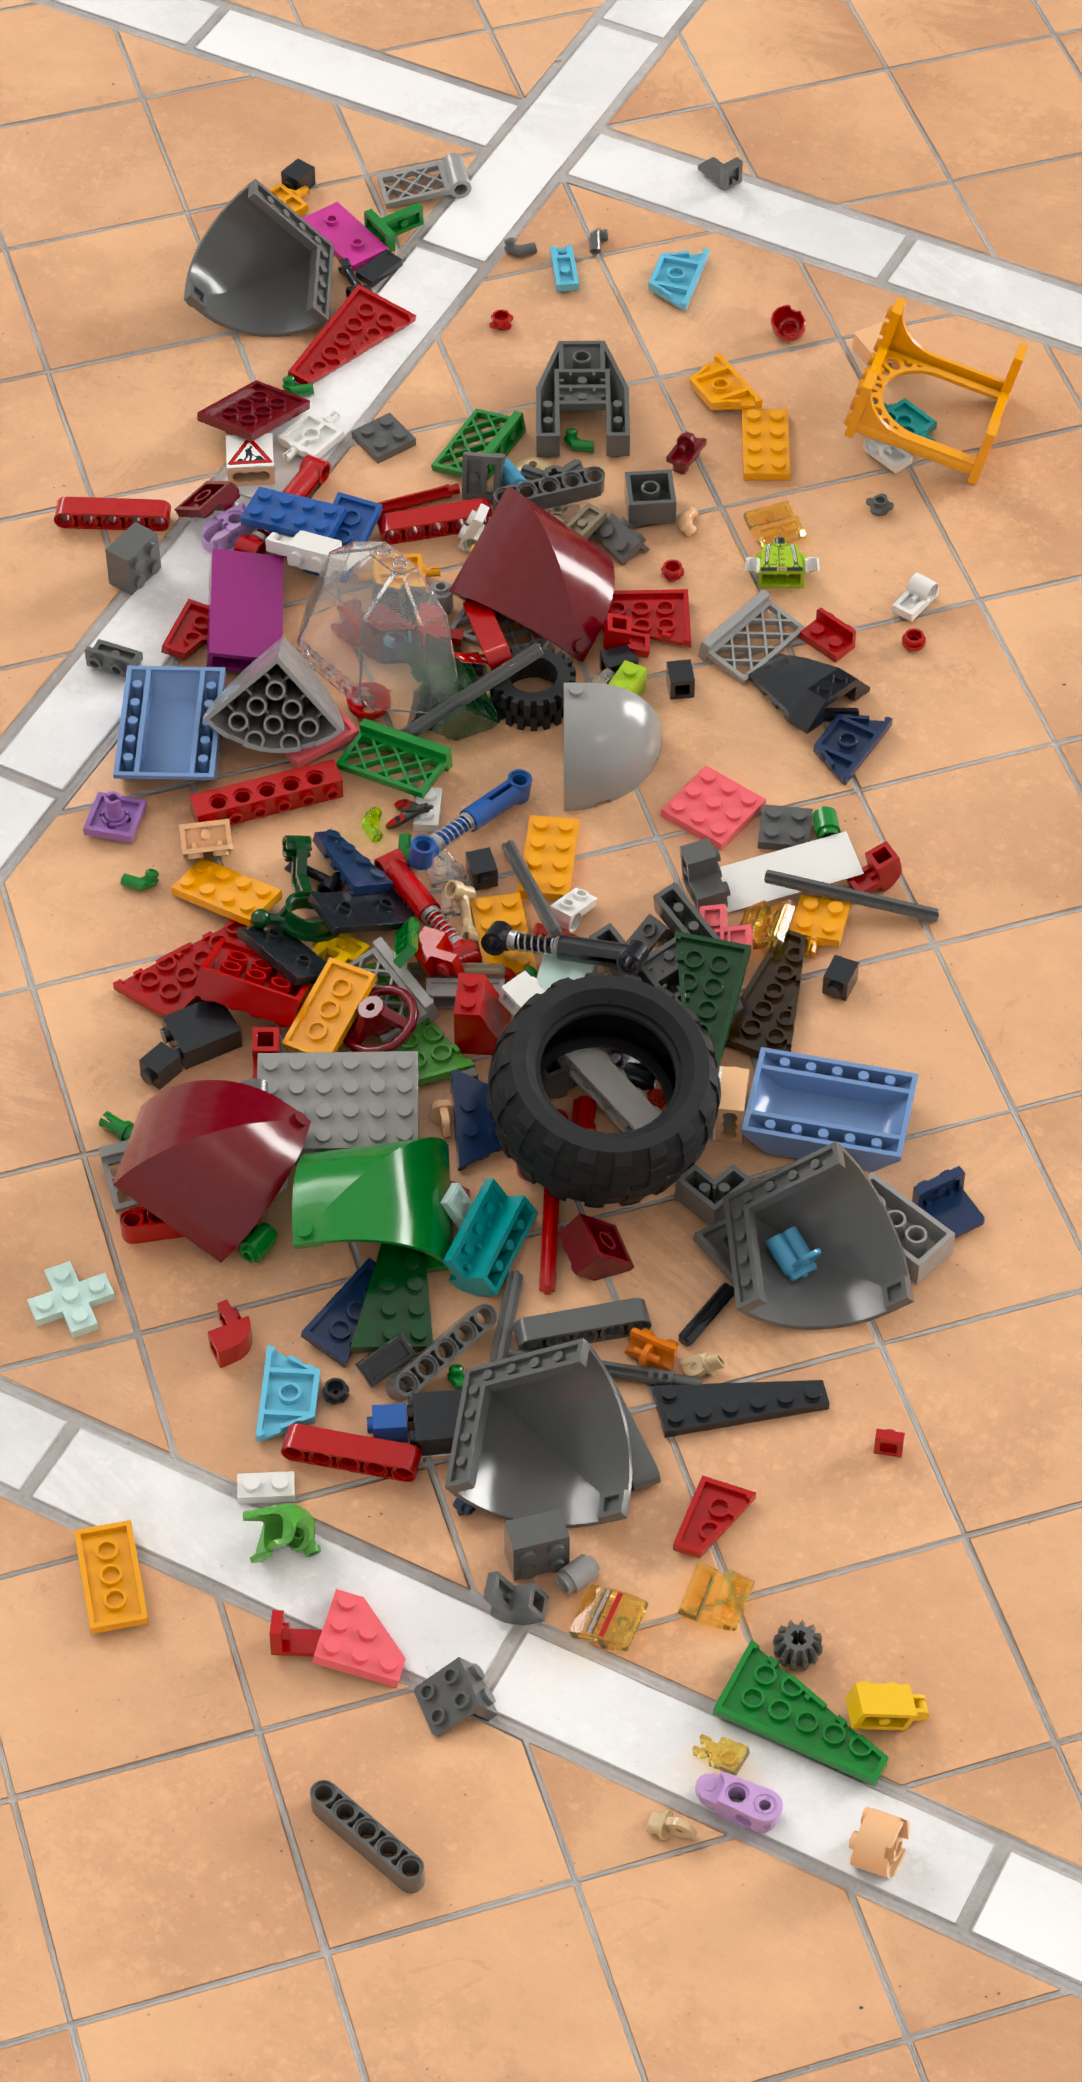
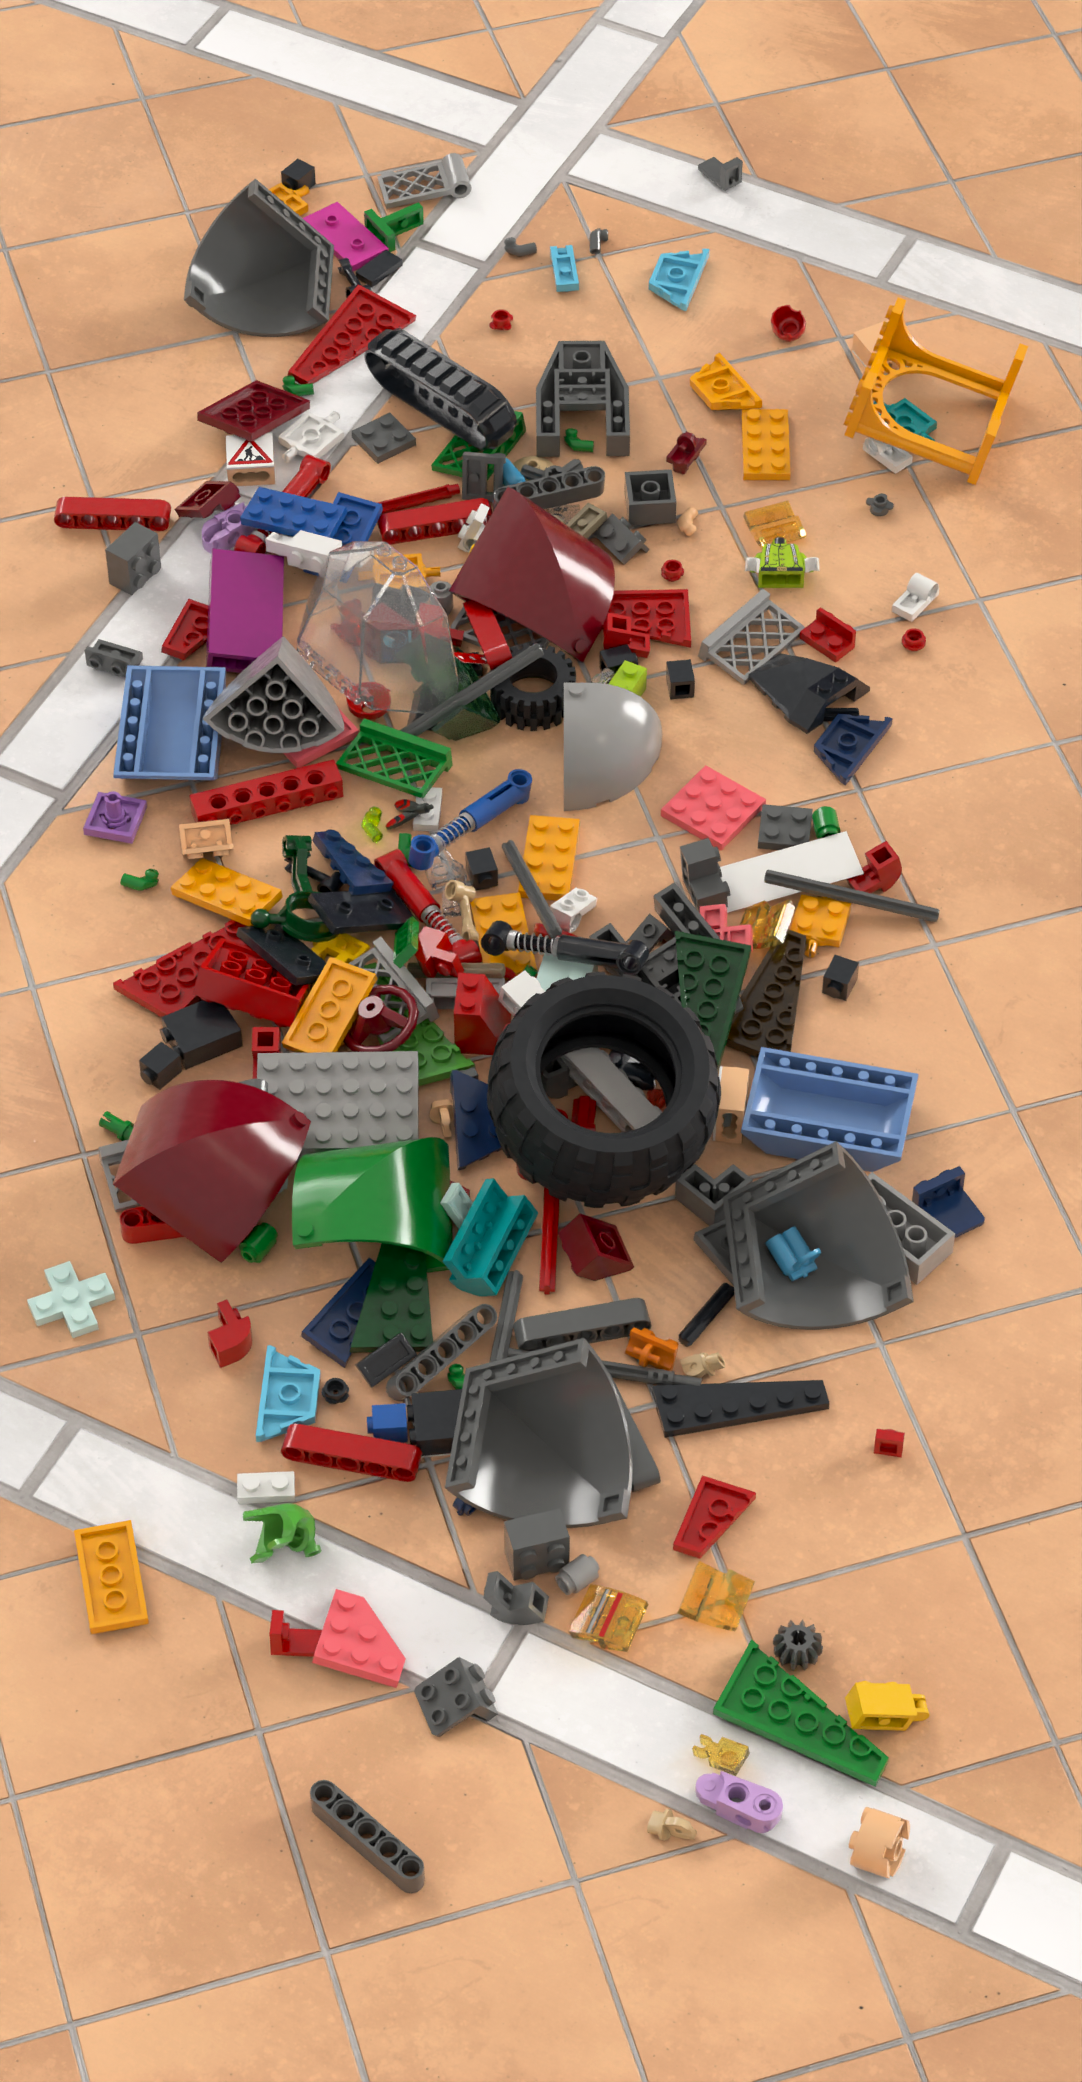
none -> black piece [364,328,517,451]

